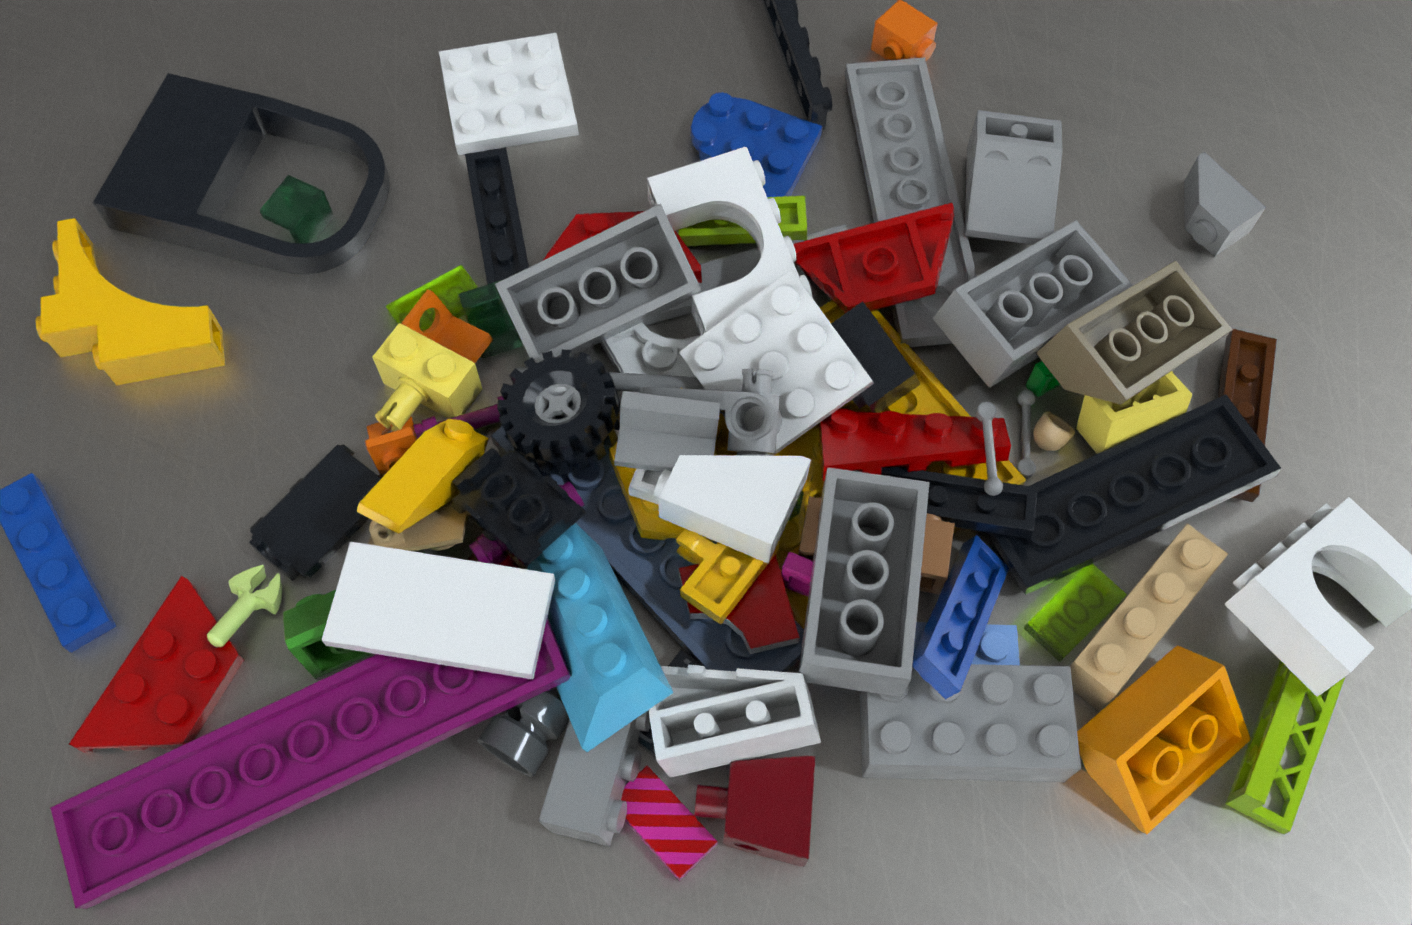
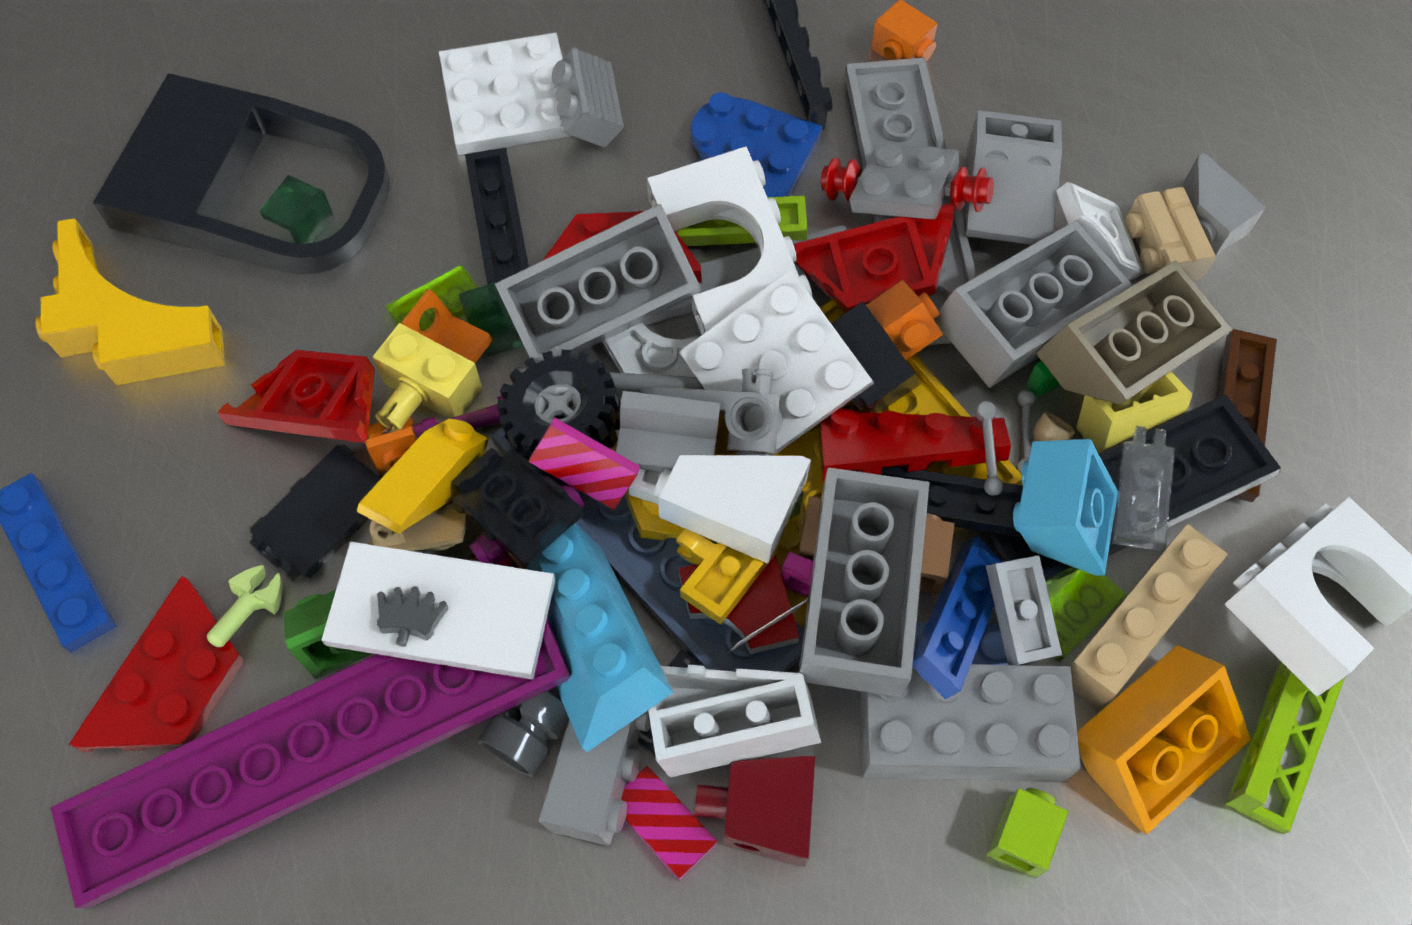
none -> red wing [217,350,375,443]
none -> dark grey piece [377,586,448,647]
none -> tile [528,417,640,510]
none -> light grey brick [551,48,624,148]
none -> white sticker [728,599,808,653]
none -> light grey plate [821,144,994,220]
none -> orange brick [866,280,943,360]
none -> light grey panel [986,555,1062,665]
none -> lime brick [987,788,1069,878]
none -> medium azure slope [1013,439,1118,576]
none -> white tile [1056,182,1144,281]
none -> clear hinge [1112,426,1174,551]
none -> tan brick [1125,186,1216,281]

